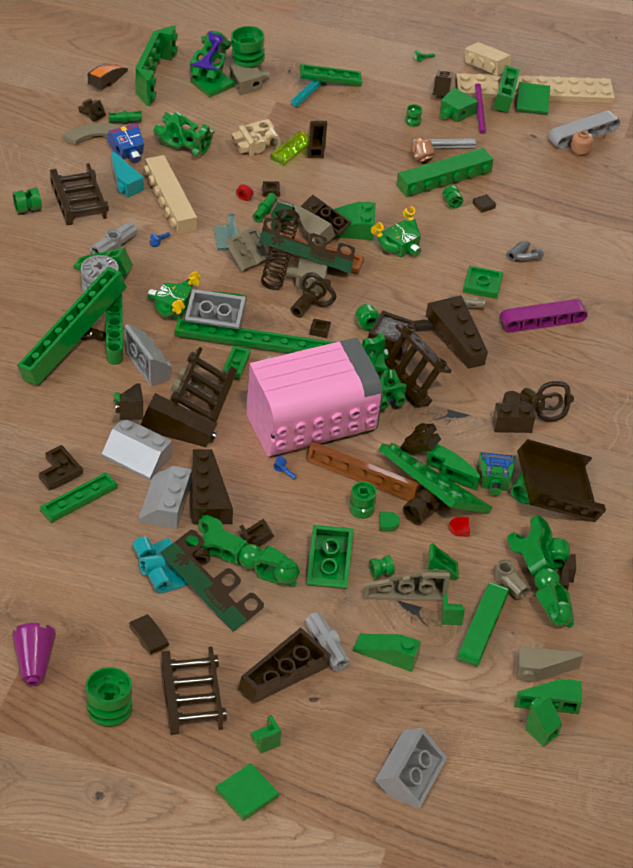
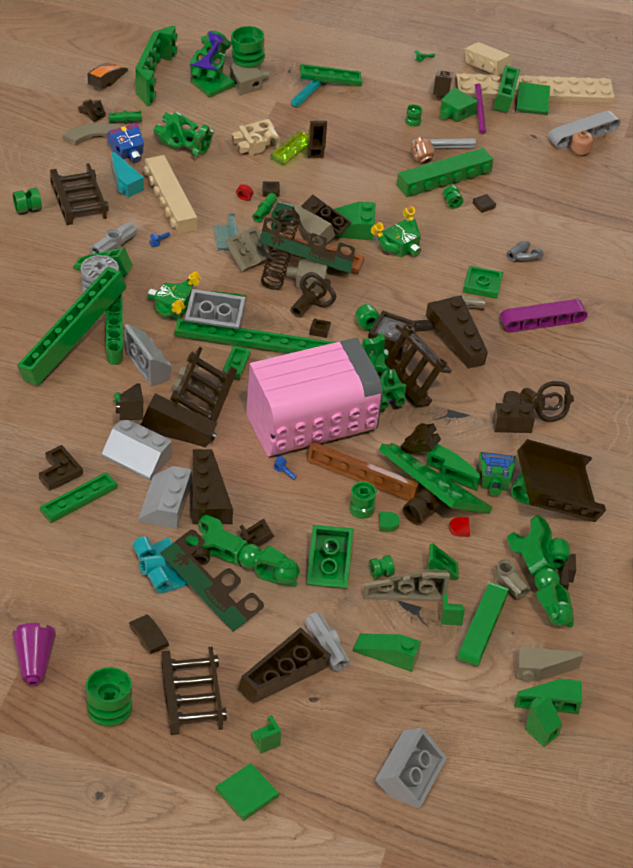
dark brown arm [81,327,106,341] -> none

